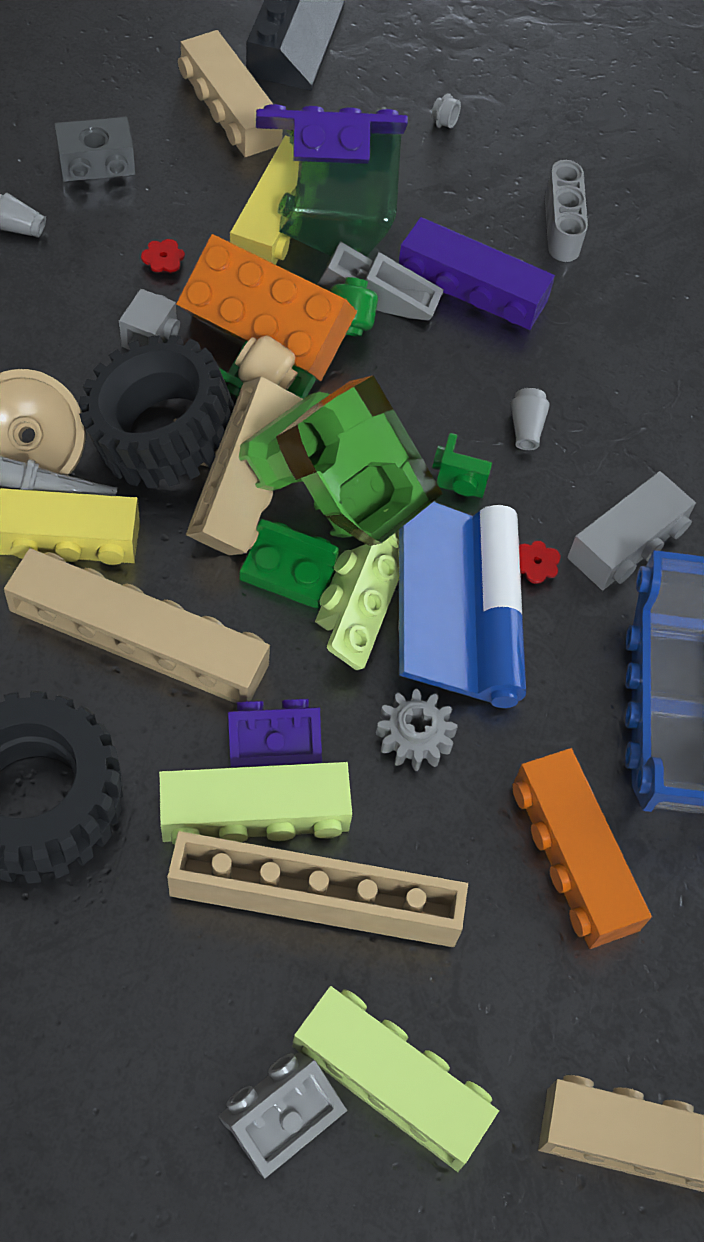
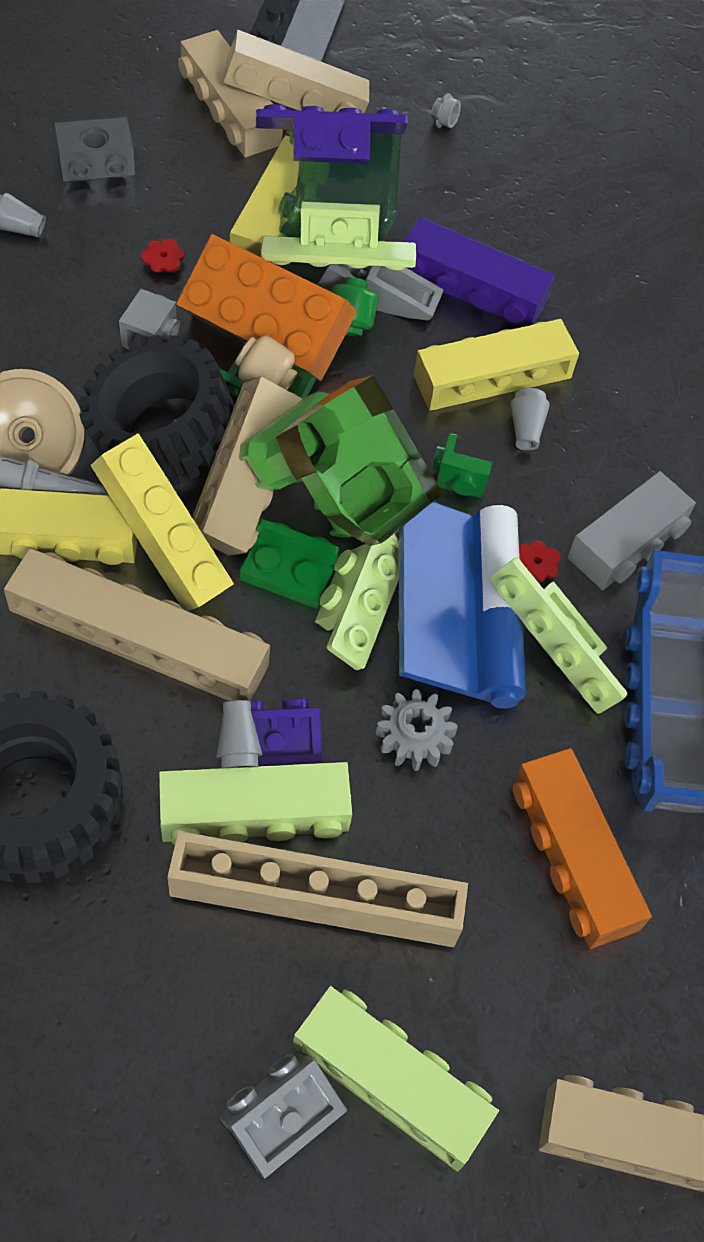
light grey beam [545,159,588,262] -> none
none -> light yellow brick [90,433,234,611]
none -> light grey cone [216,700,263,768]
none -> tan brick [224,29,369,113]
none -> yellowish green bracket [261,202,416,270]
none -> light yellow brick [413,319,579,411]
none -> yellowish green bracket [489,557,627,714]

